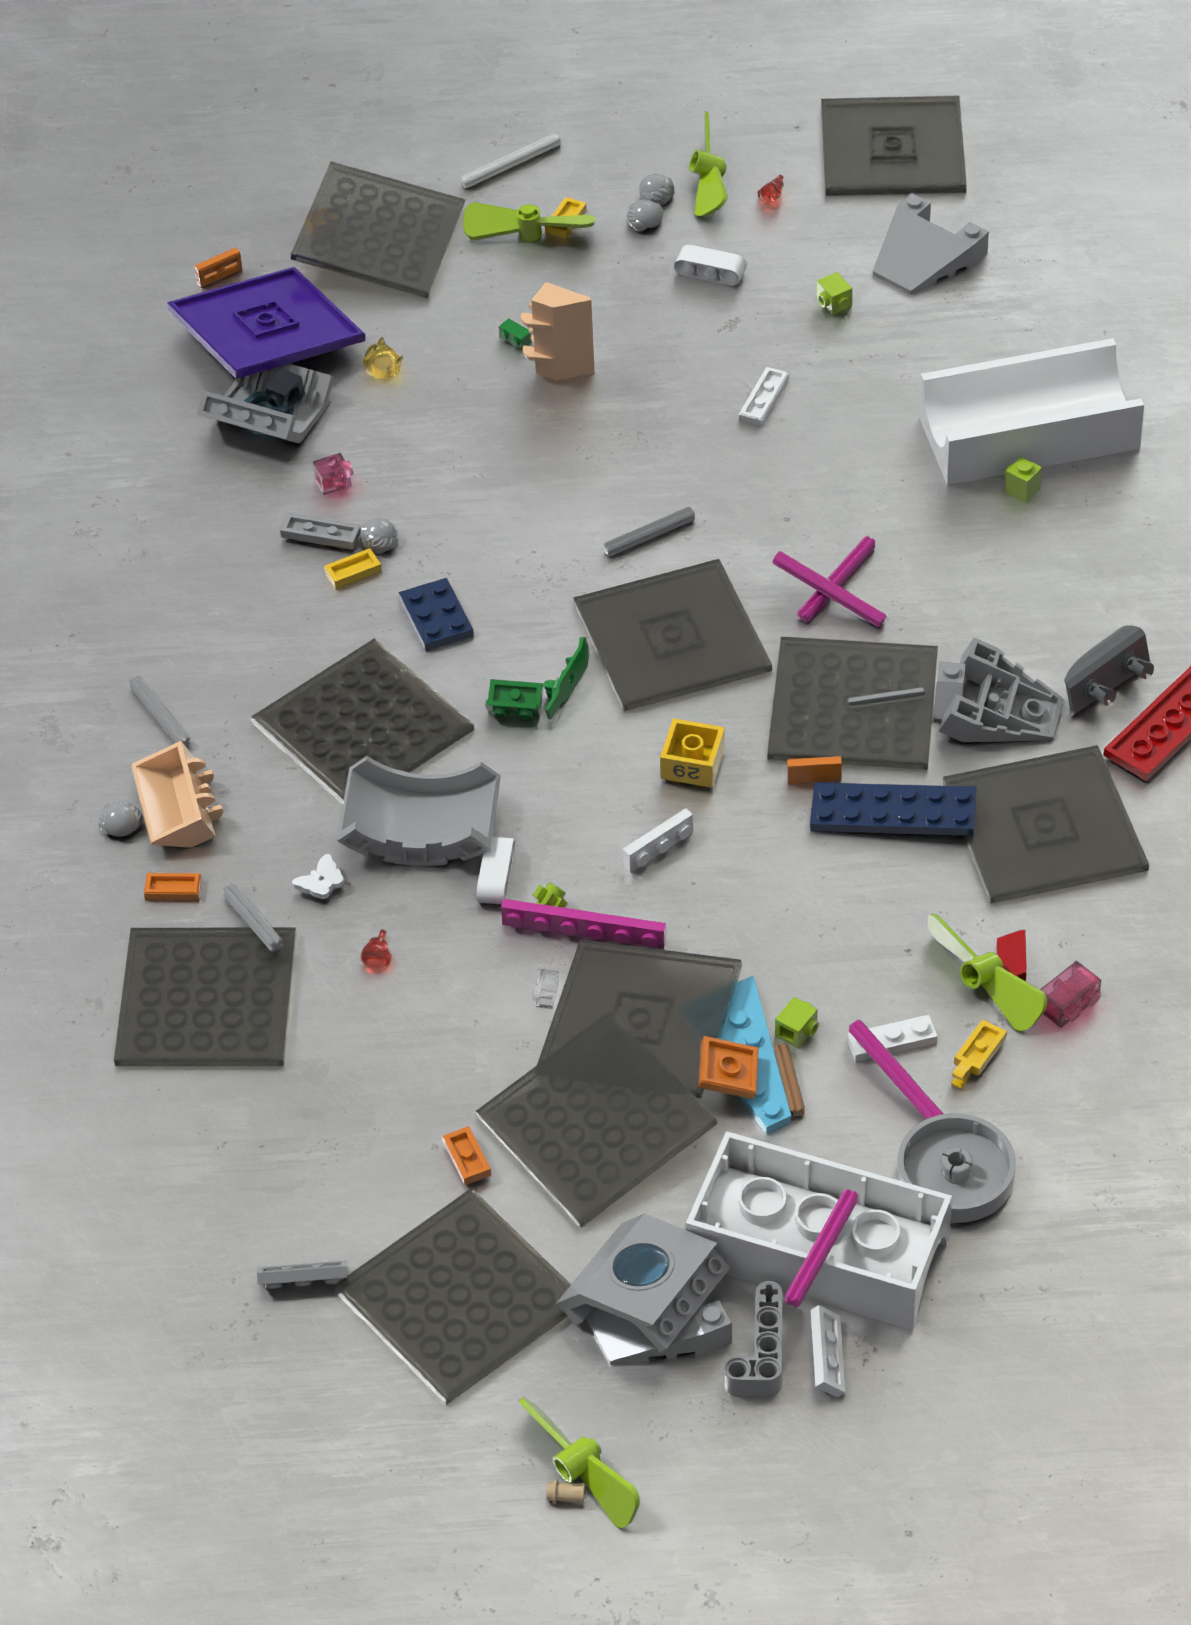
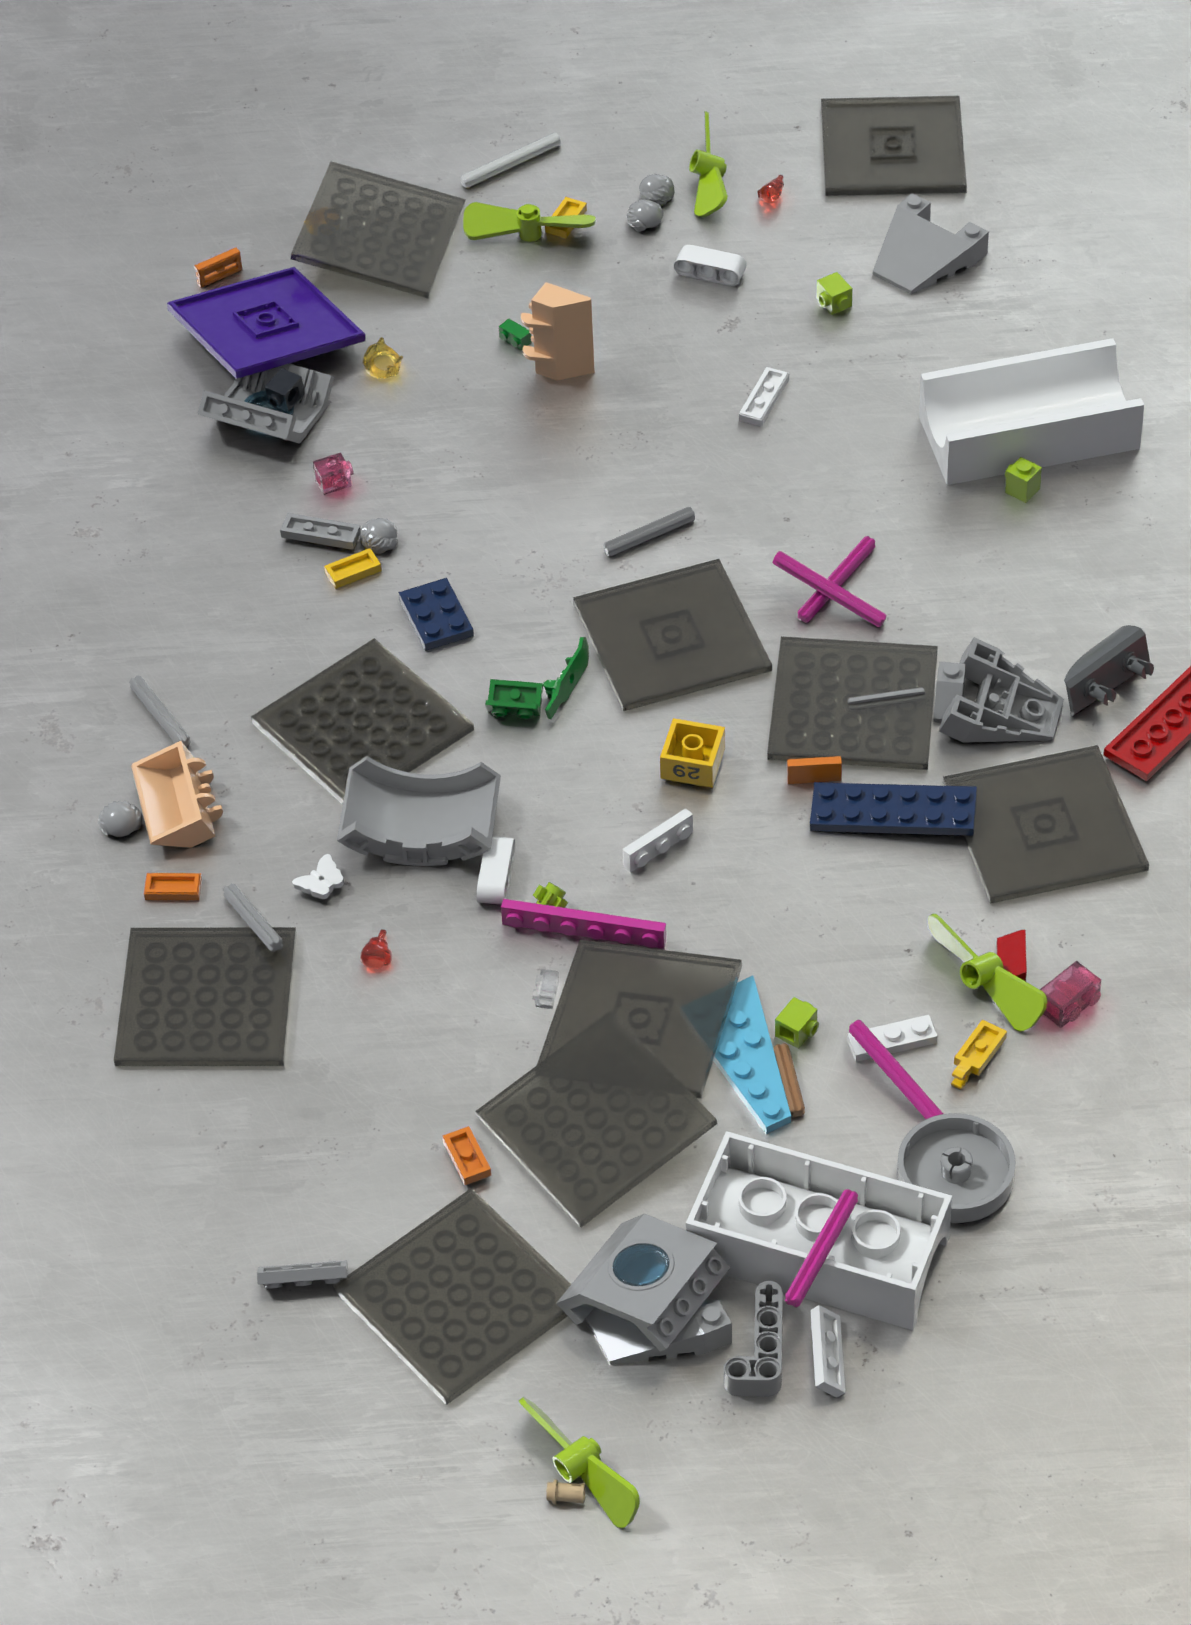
orange plate [698,1036,759,1099] -> none

